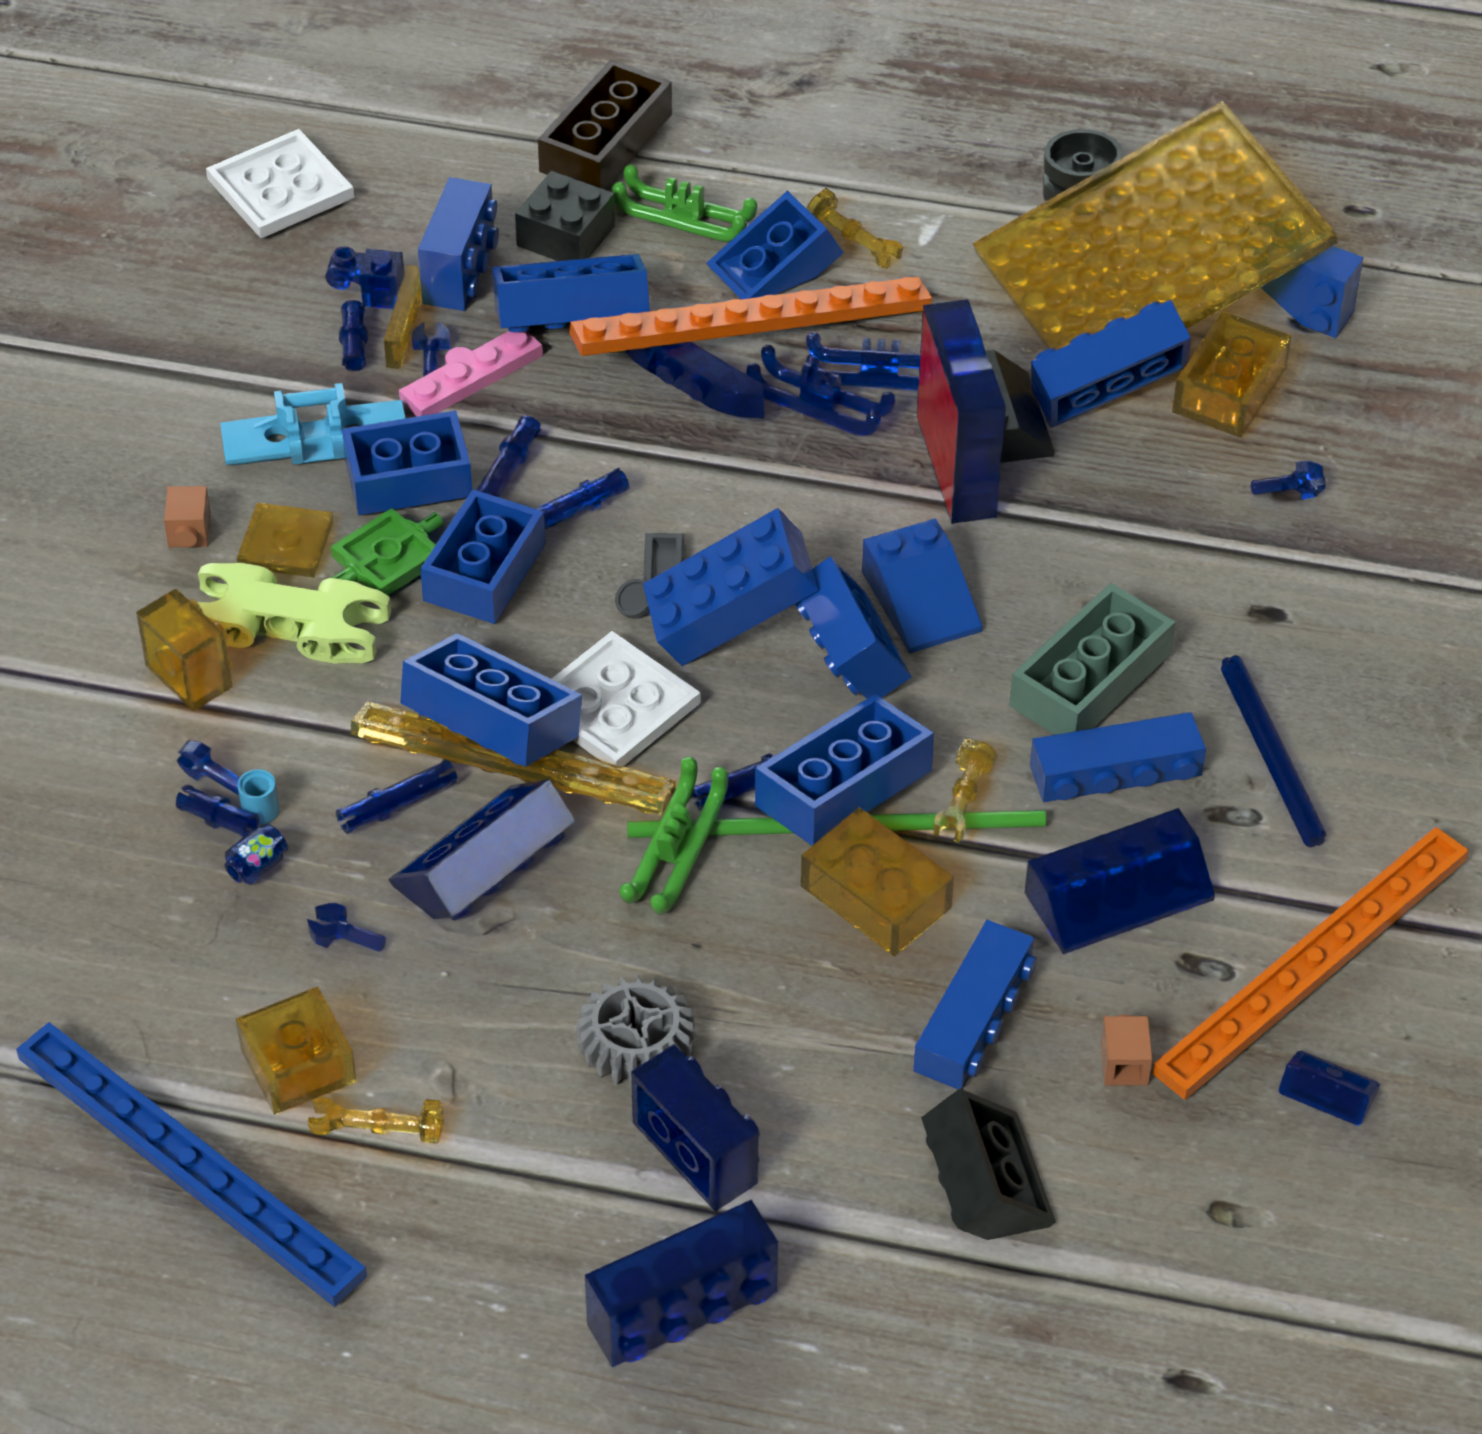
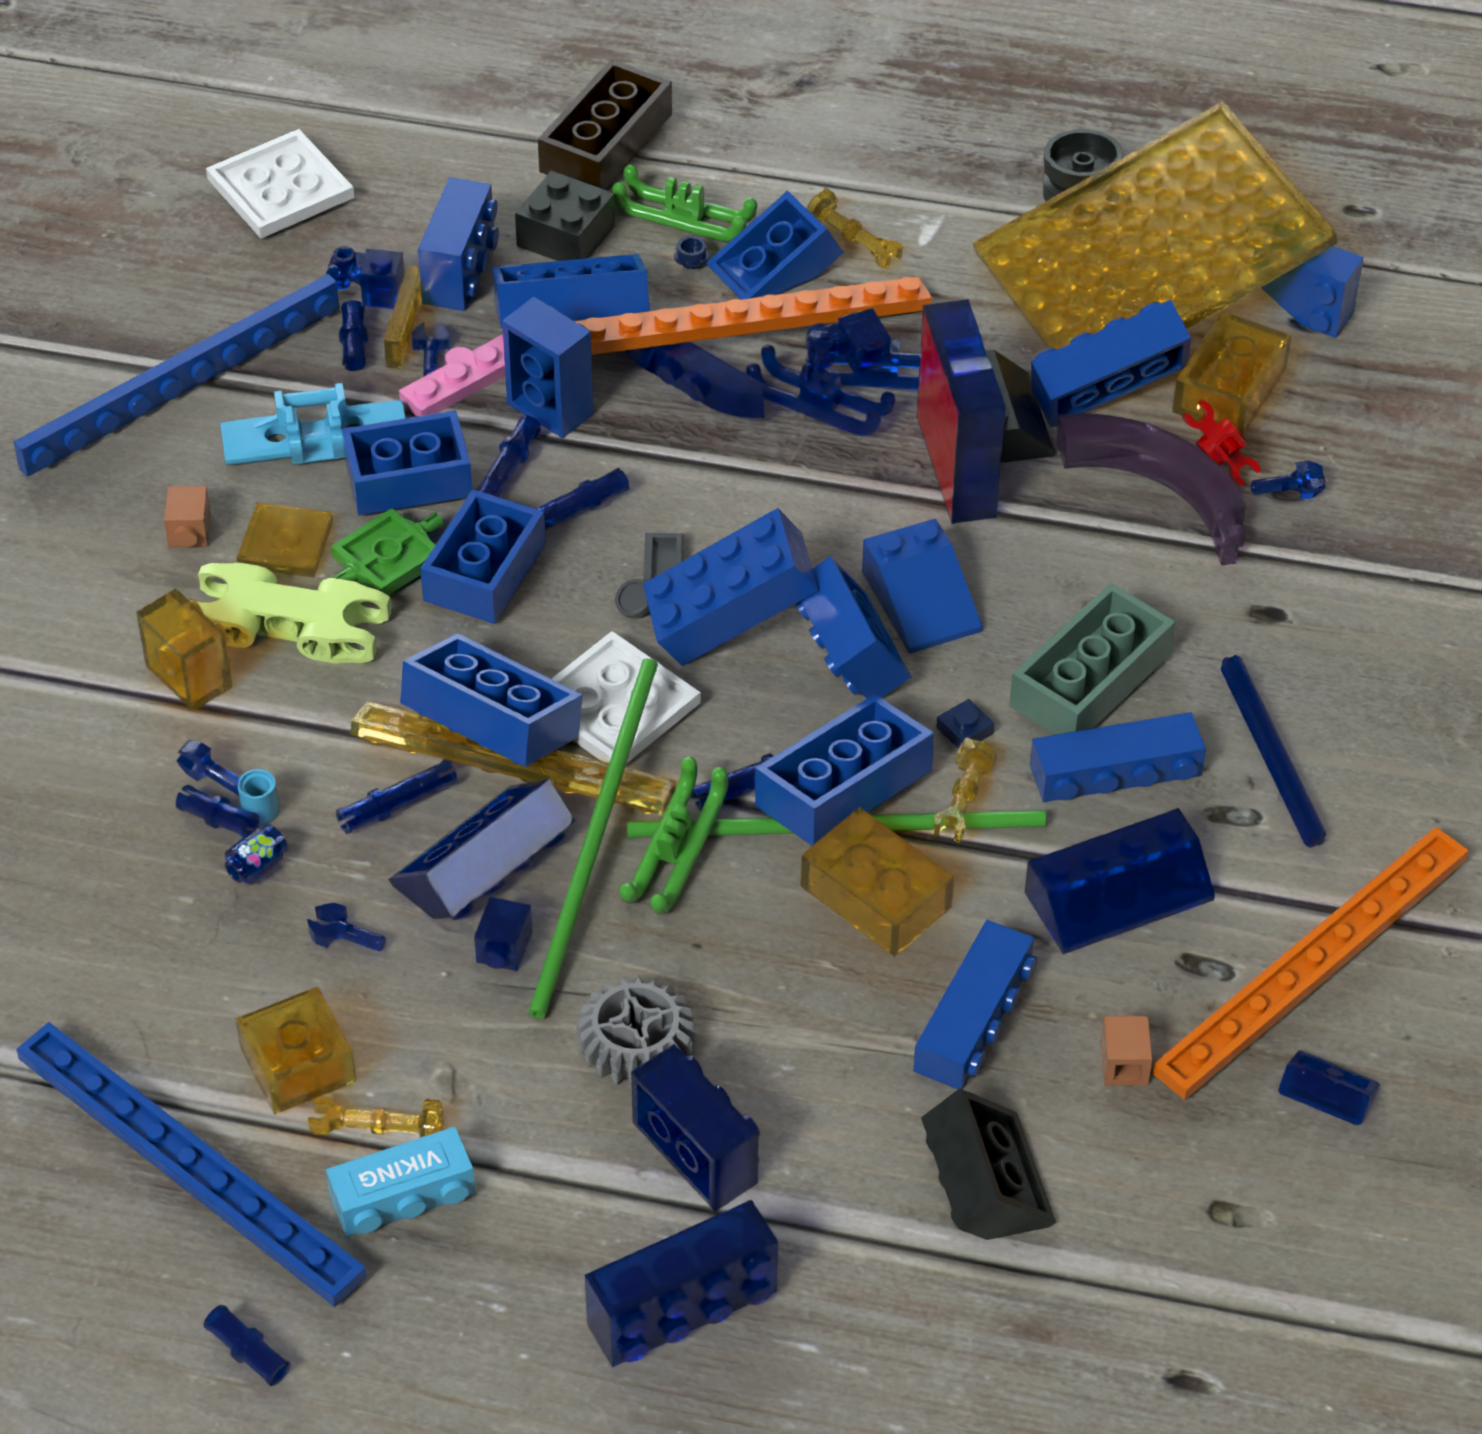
none -> blue plate [13,274,340,477]
none -> clear blue pin [203,1304,291,1386]
none -> medium azure brick [325,1127,476,1237]
none -> clear blue brick [474,897,533,971]
none -> blue brick [502,297,593,439]
none -> bright green piece [528,658,658,1019]
none -> dark blue plate [674,236,710,269]
none -> clear blue brick [807,308,891,375]
none -> dark blue plate [936,699,995,752]
none -> clear purple arch [1056,413,1246,565]
none -> red pin [1182,399,1261,486]

